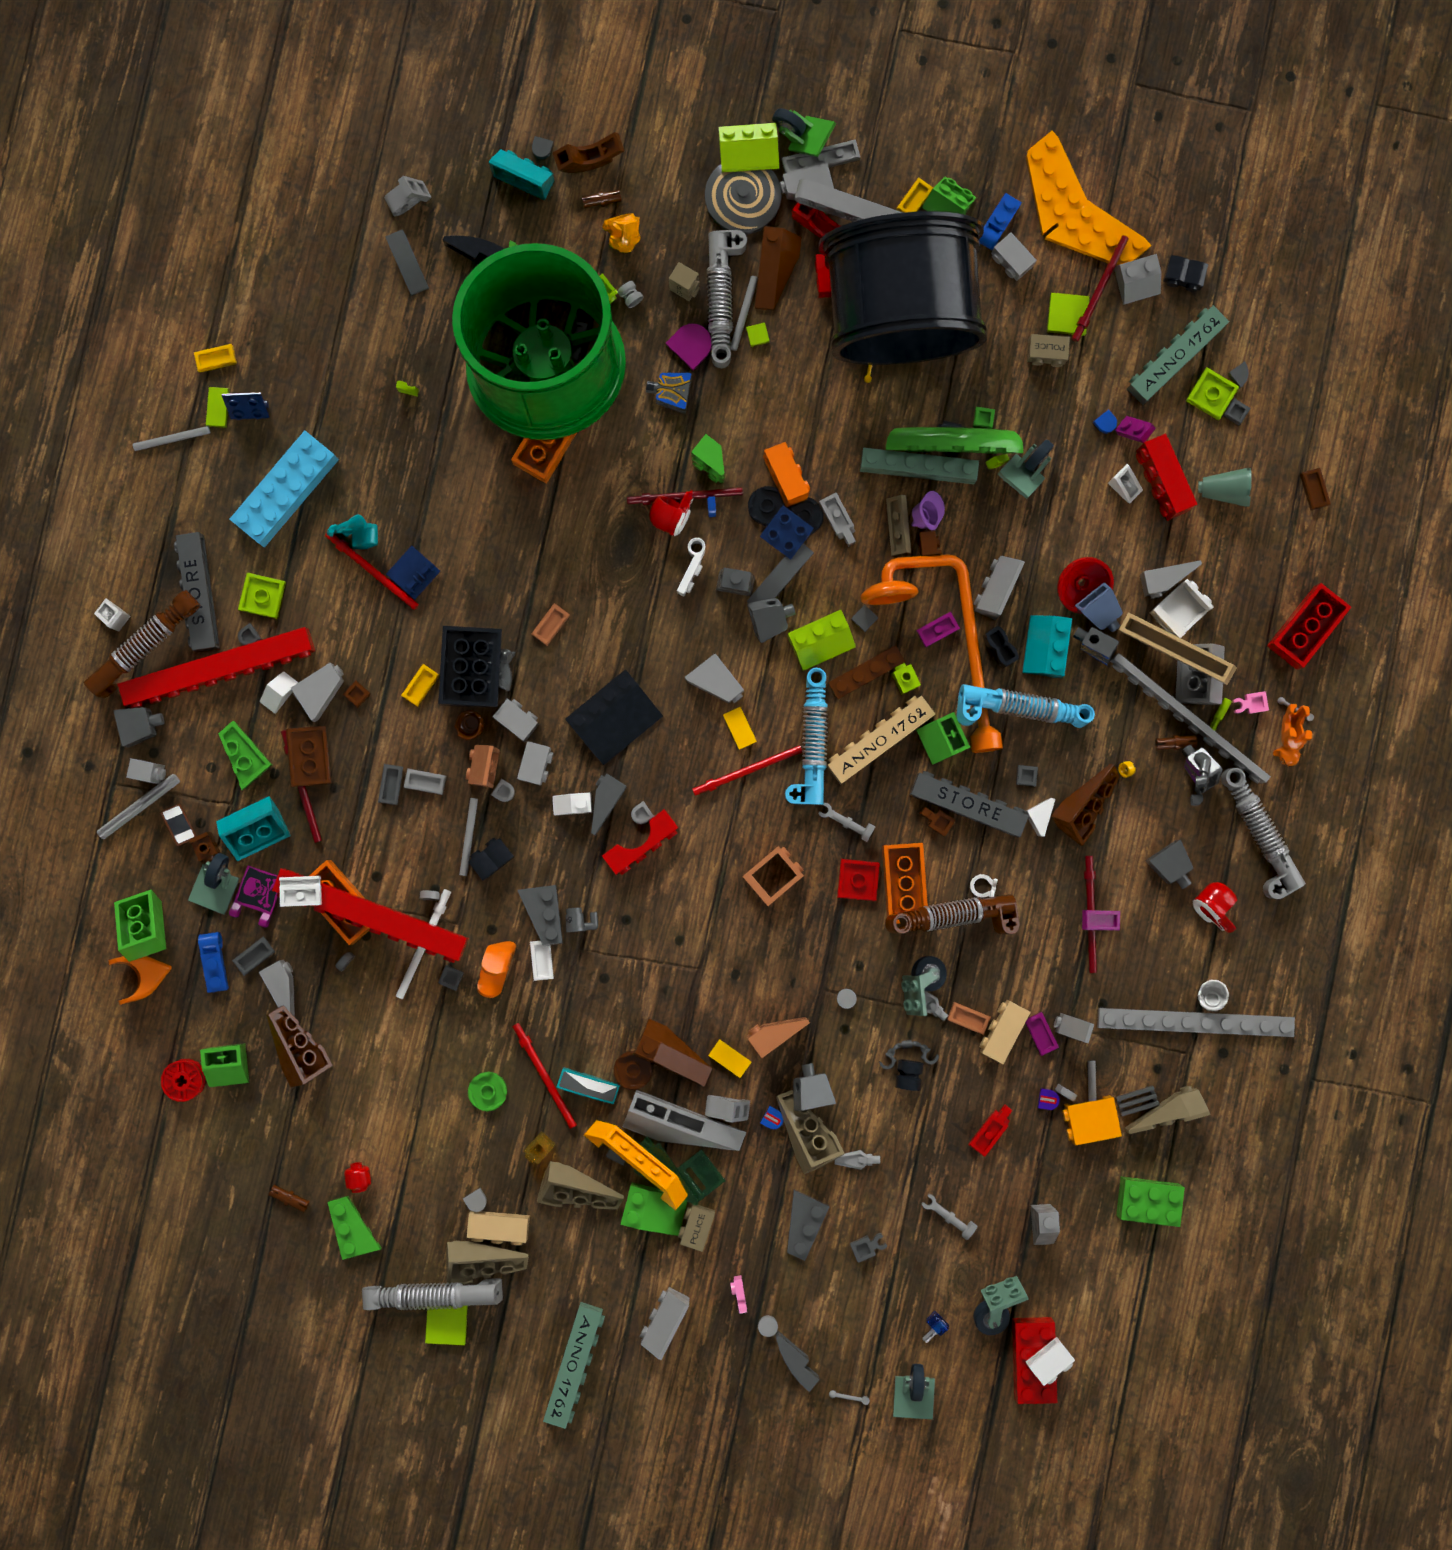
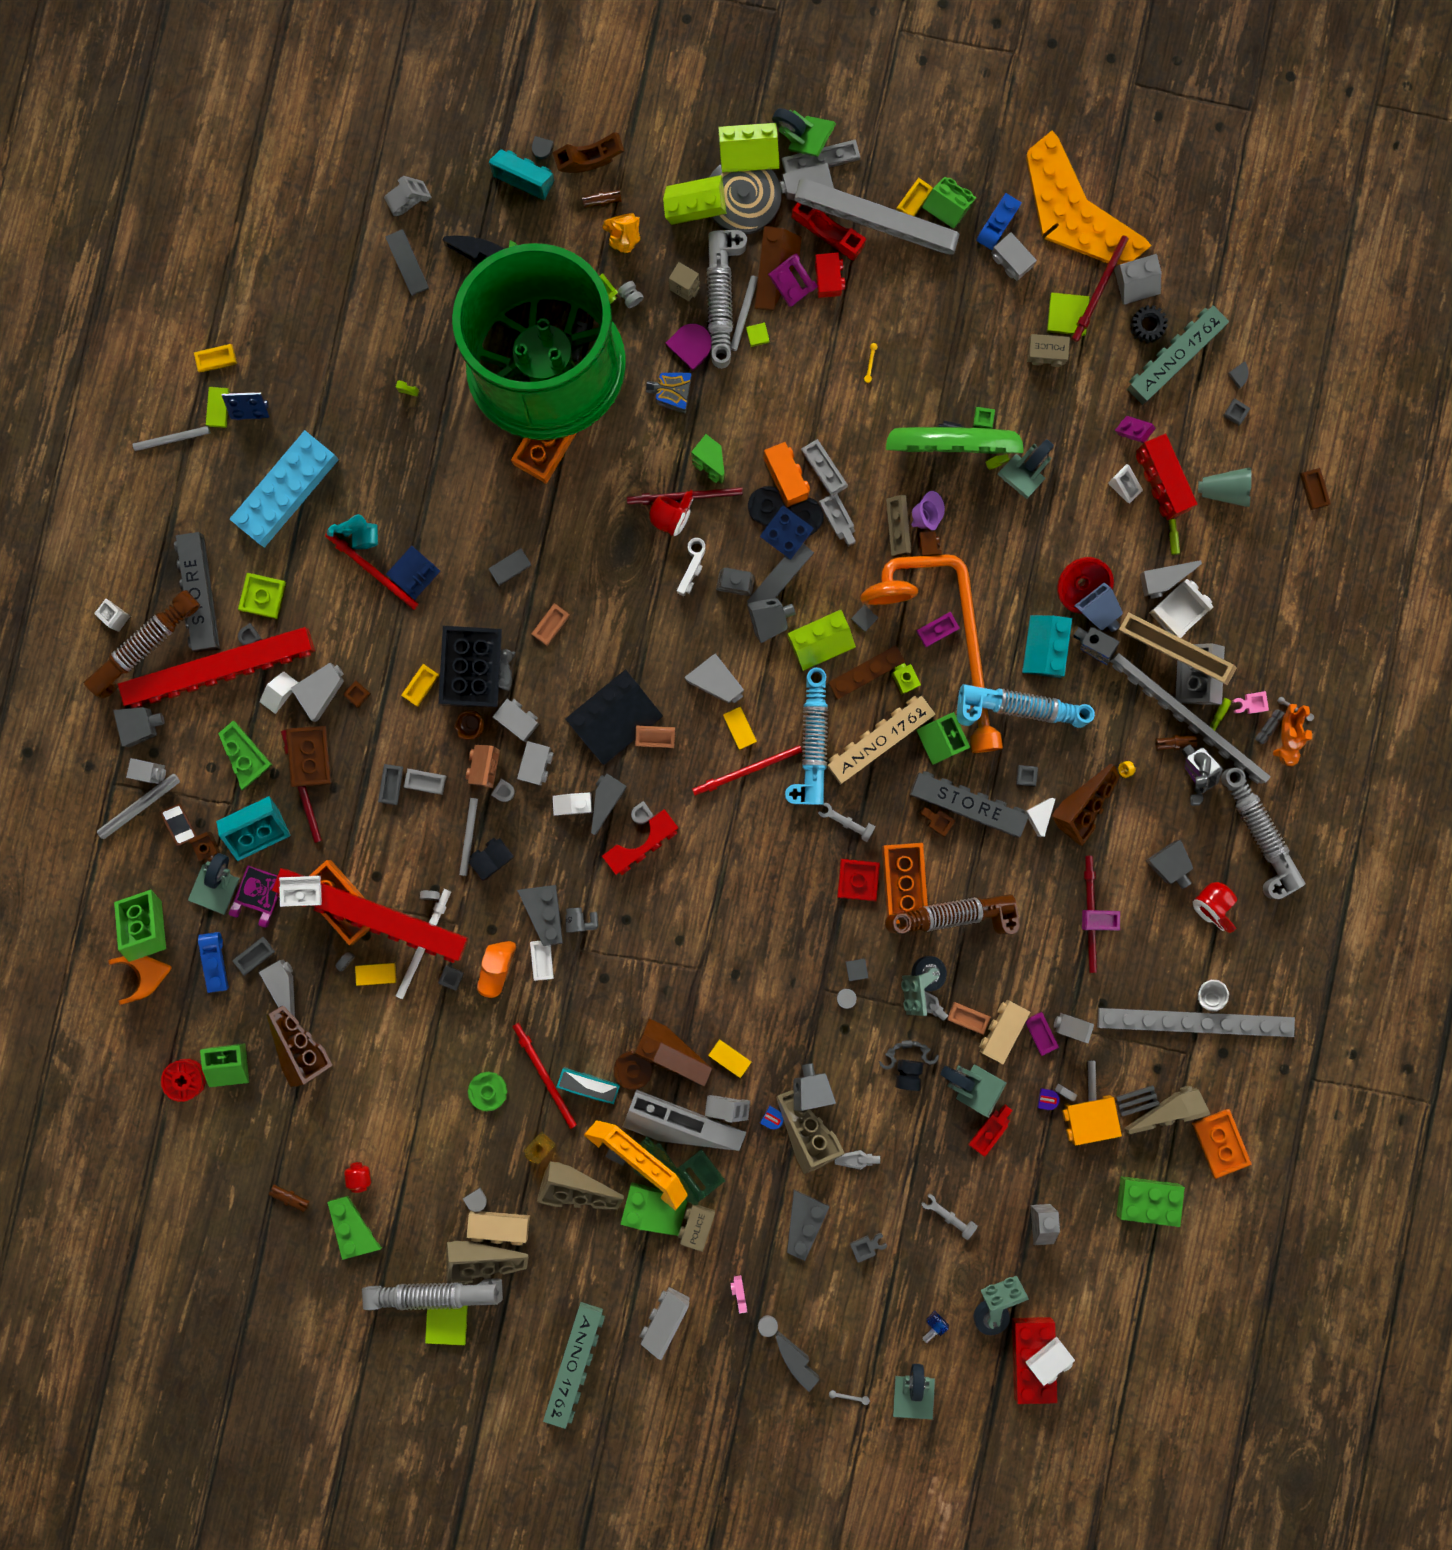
blue tile [707,496,716,517] -> none
nougat window [742,846,804,906] -> none
nougat slope [747,1017,810,1058] -> none
black wheel [818,211,987,365] -> none
sand green brick [860,448,979,484] -> none
white piece [970,874,998,898] -> none
light grey slope [973,556,1025,620] -> none
black brick [983,626,1019,668] -> none
blue tile [1093,409,1117,434] -> none
black brick [1163,255,1209,292] -> none
lime tile [1186,367,1239,421] -> none
red brick [1267,583,1352,670] -> none
none -> yellow tile [355,963,396,986]
none -> dark grey tile [489,548,532,586]
none -> nougat tile [635,726,675,748]
none -> lime slope [663,175,727,225]
none -> magenta plate [768,254,818,307]
none -> light grey tile [801,439,848,497]
none -> dark grey tile [846,958,868,981]
none -> sand green plate [940,1064,1007,1118]
none -> black tyre [1130,305,1168,344]
none -> lime pin [1169,519,1180,555]
none -> orange tile [1192,1109,1252,1179]
none -> dark grey axle [1255,709,1285,744]

